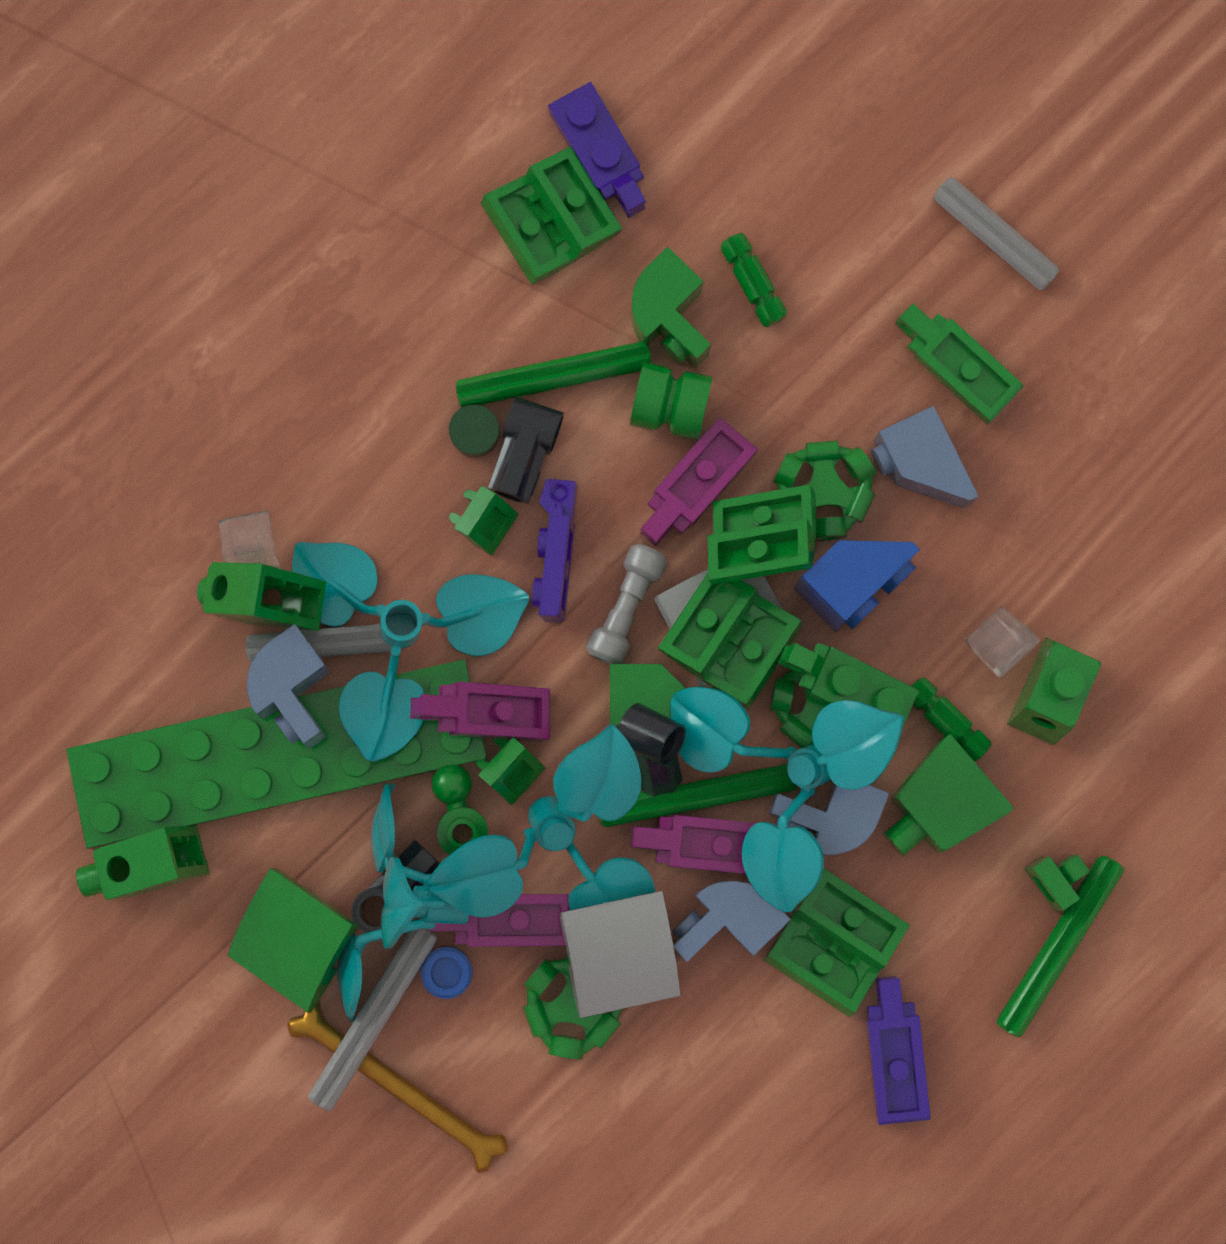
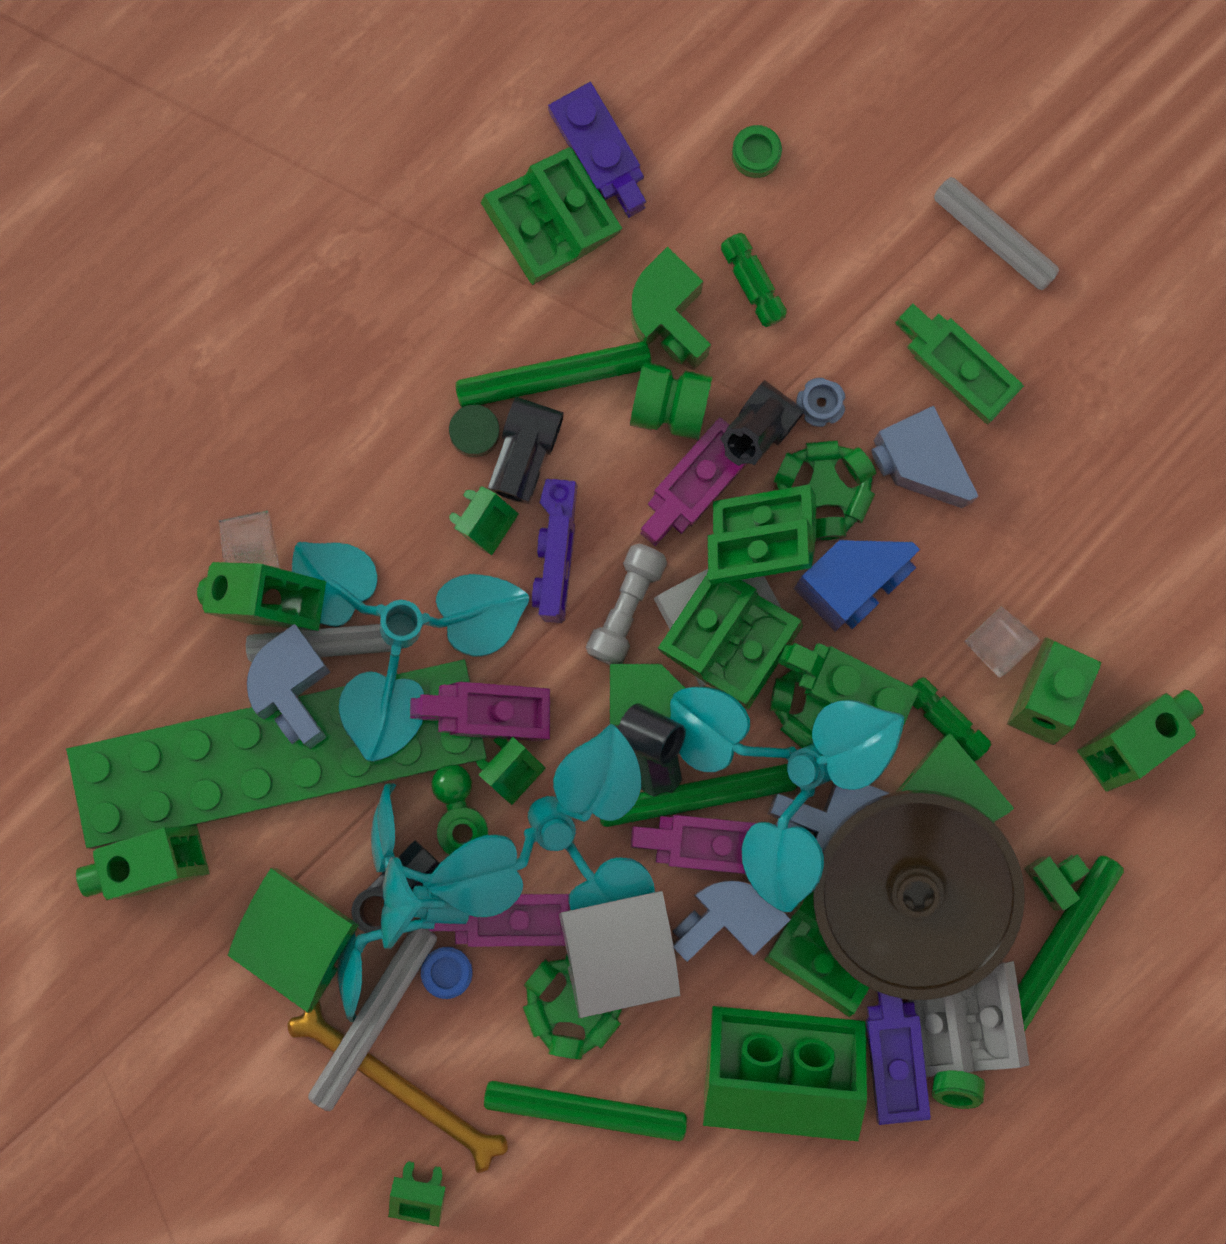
none -> green tile [388,1161,446,1227]
none -> green axle [483,1081,687,1141]
none -> green slope [703,1006,867,1141]
none -> black piece [720,380,805,466]
none -> green tile [732,125,782,178]
none -> sand blue plate [796,378,845,427]
none -> dark brown dish [814,790,1025,1000]
none -> light grey slope [908,961,1030,1077]
none -> green tile [932,1070,986,1109]
none -> green torso [1077,689,1204,792]

